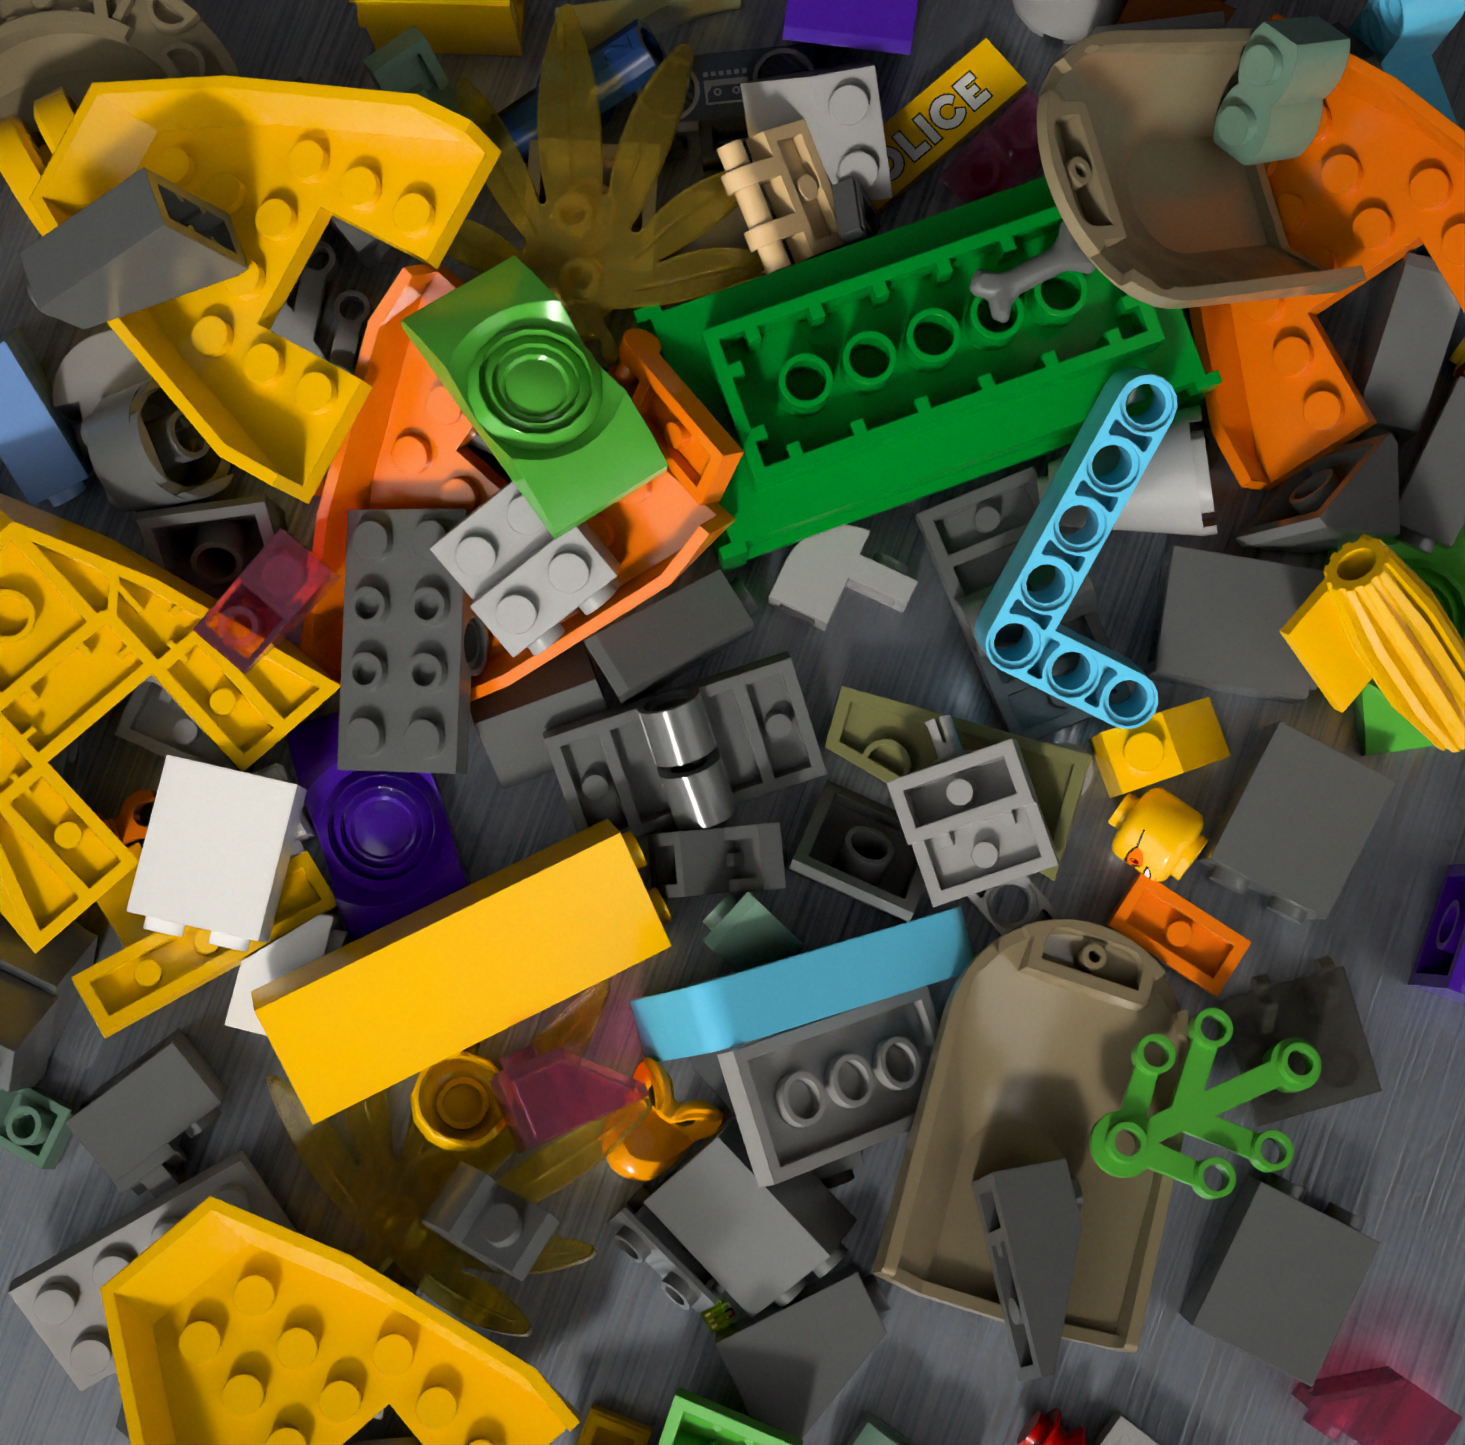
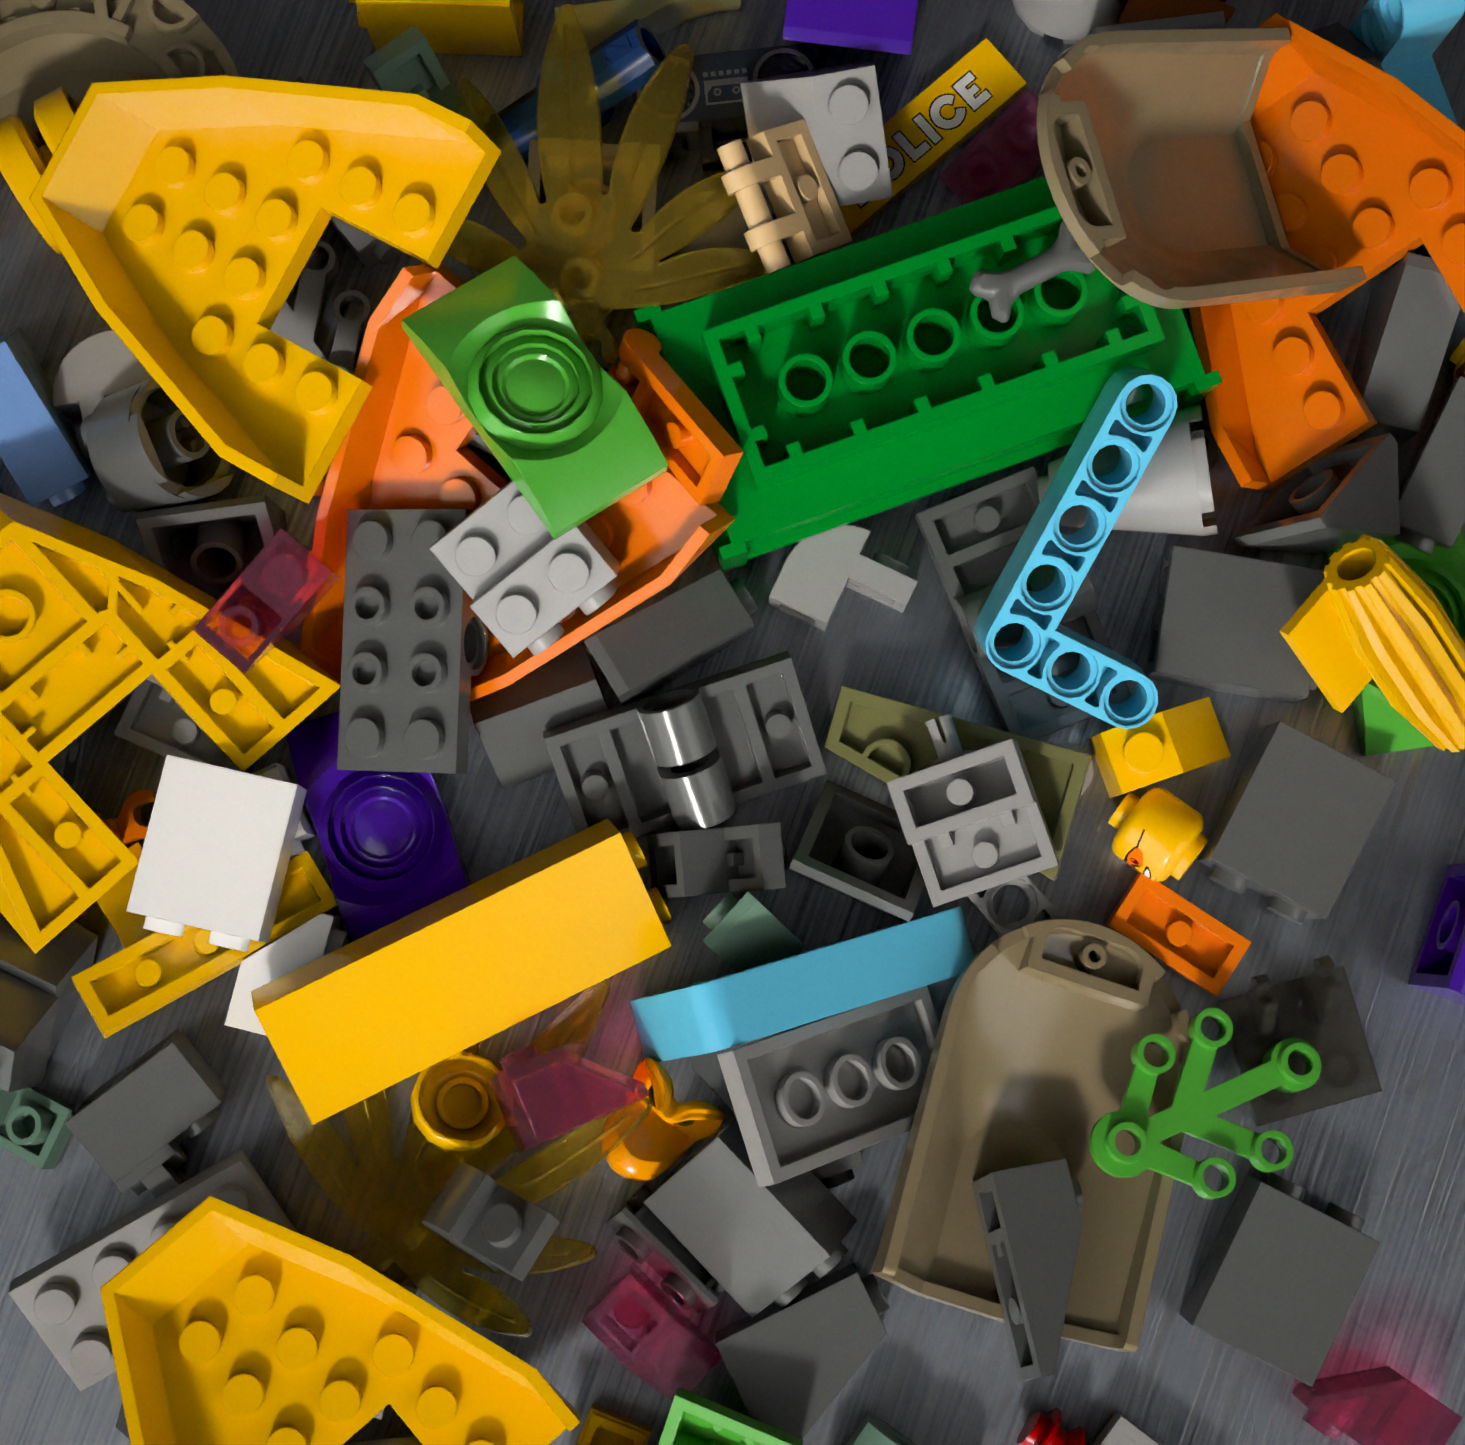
dark grey slope [19,167,249,330] -> none
clear neon green piece [700,1299,735,1333] -> none
dark grey tile [832,177,881,245] -> none
sand green brick [1213,16,1350,166] -> none
none -> clear pink slope [582,1261,722,1401]

